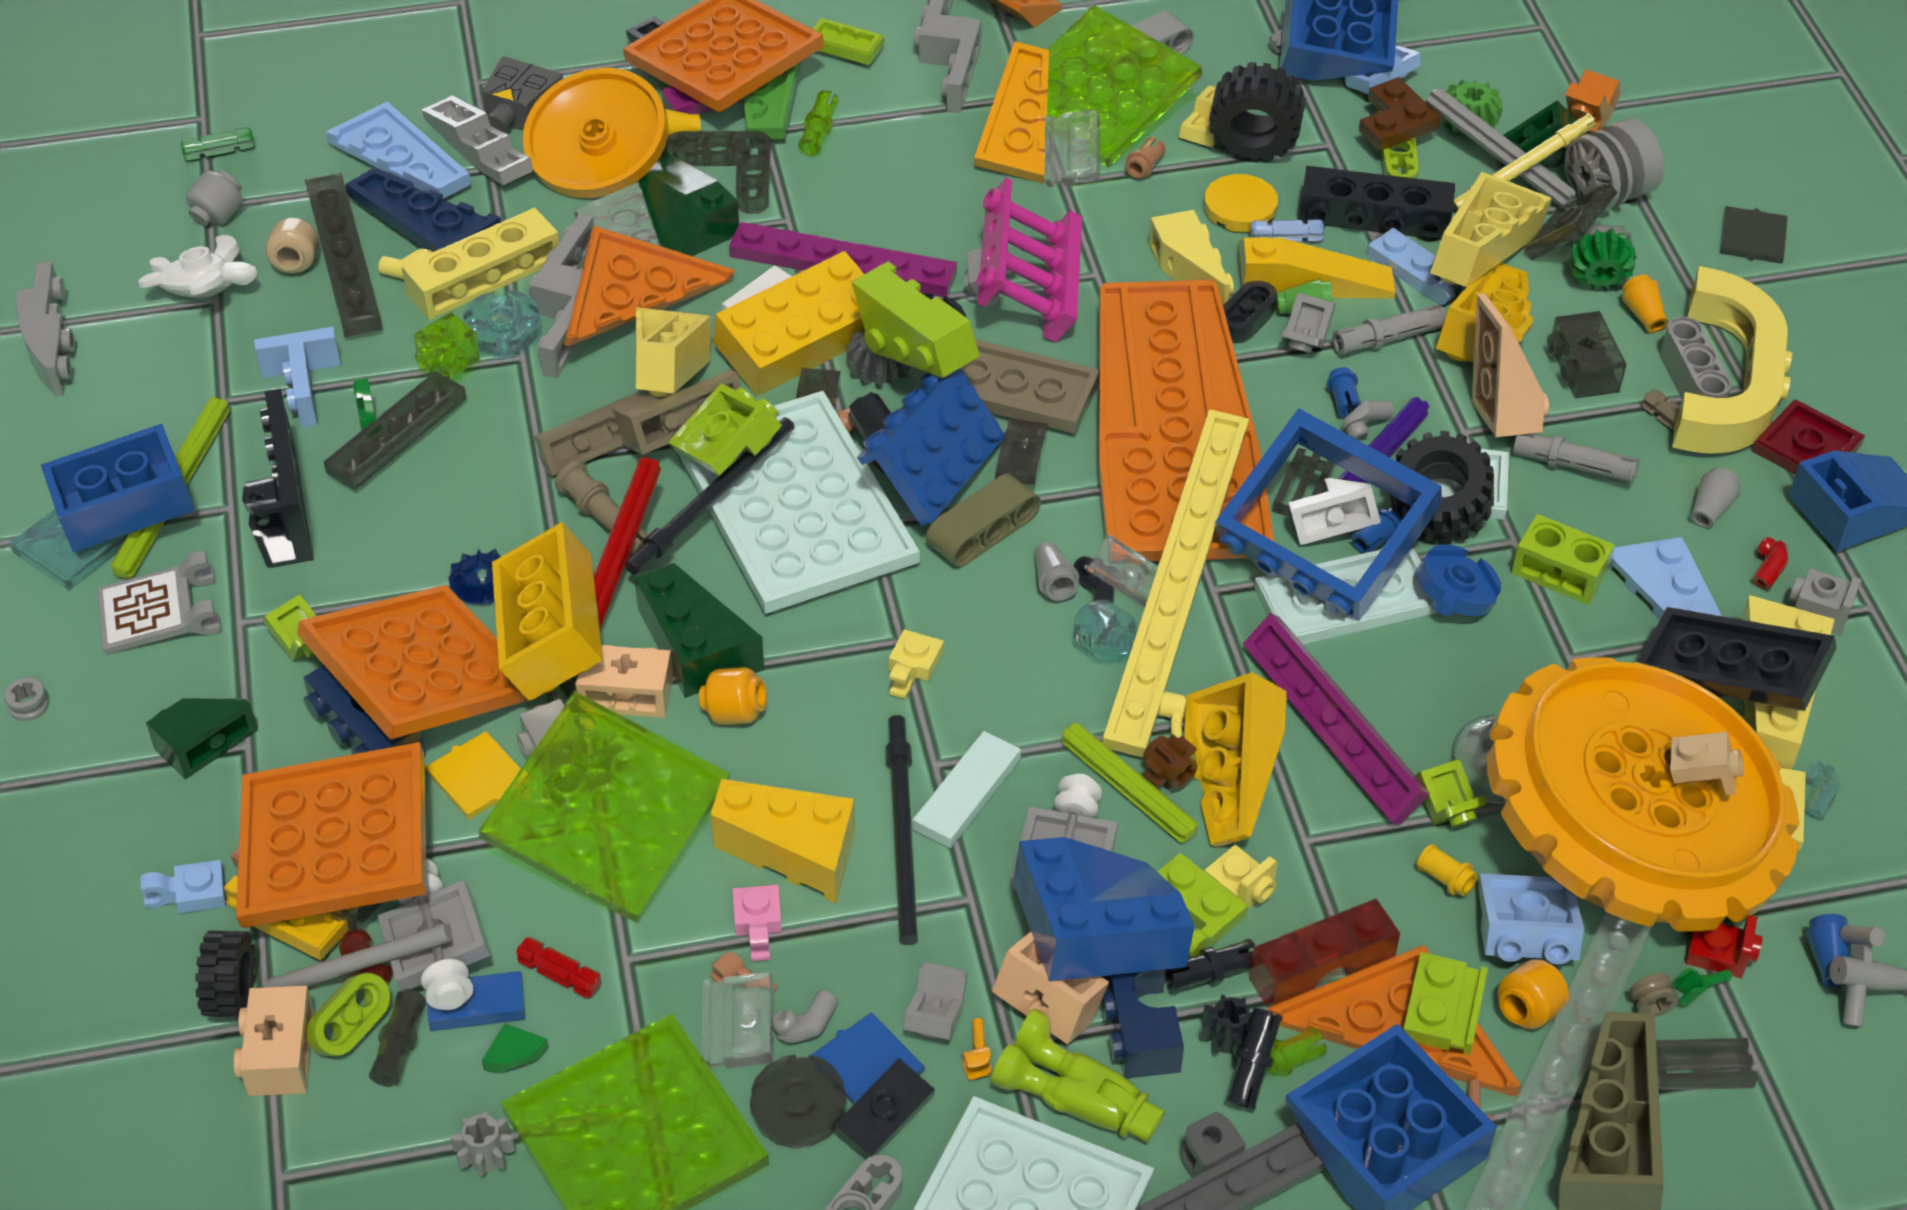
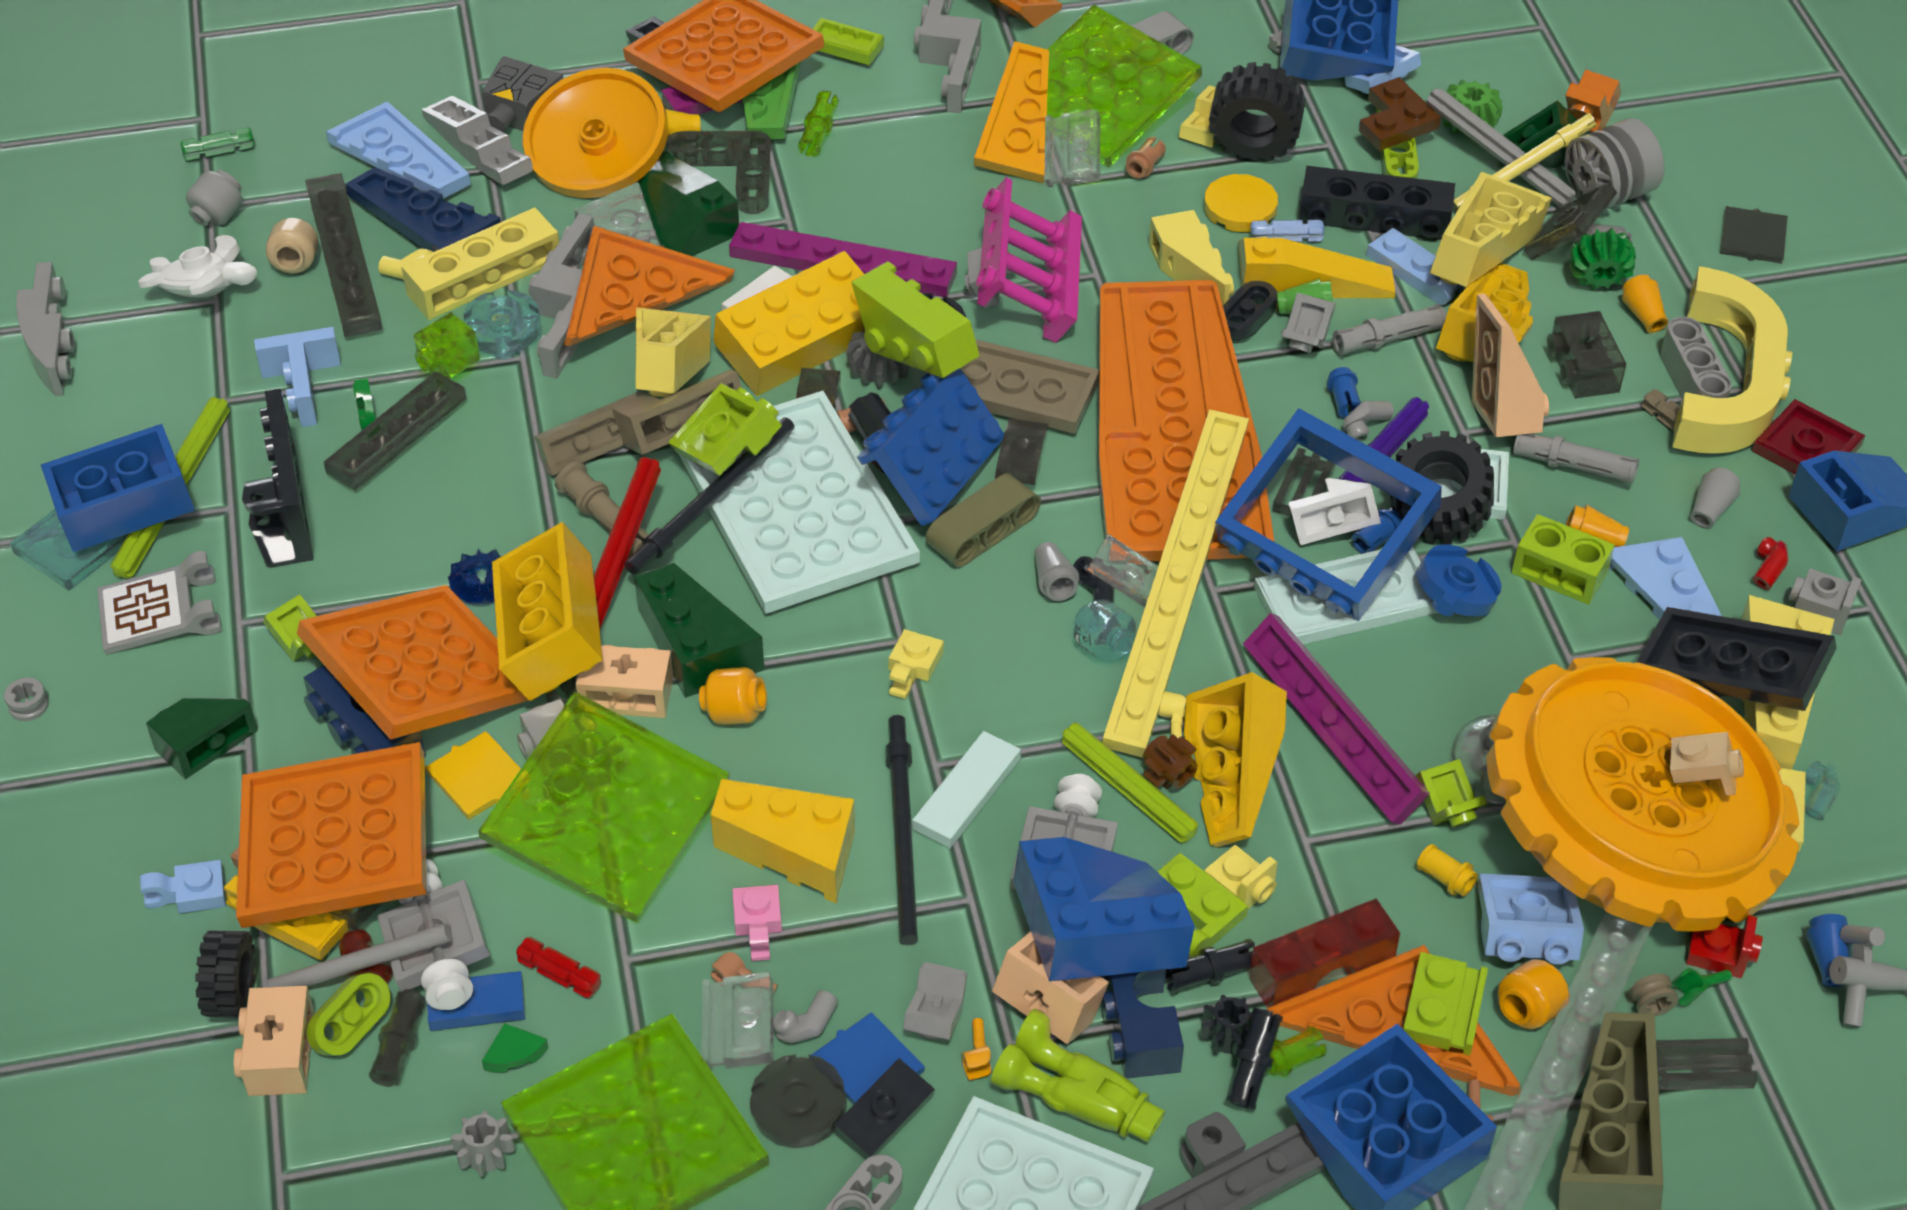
none -> light orange cone [1566,504,1629,547]

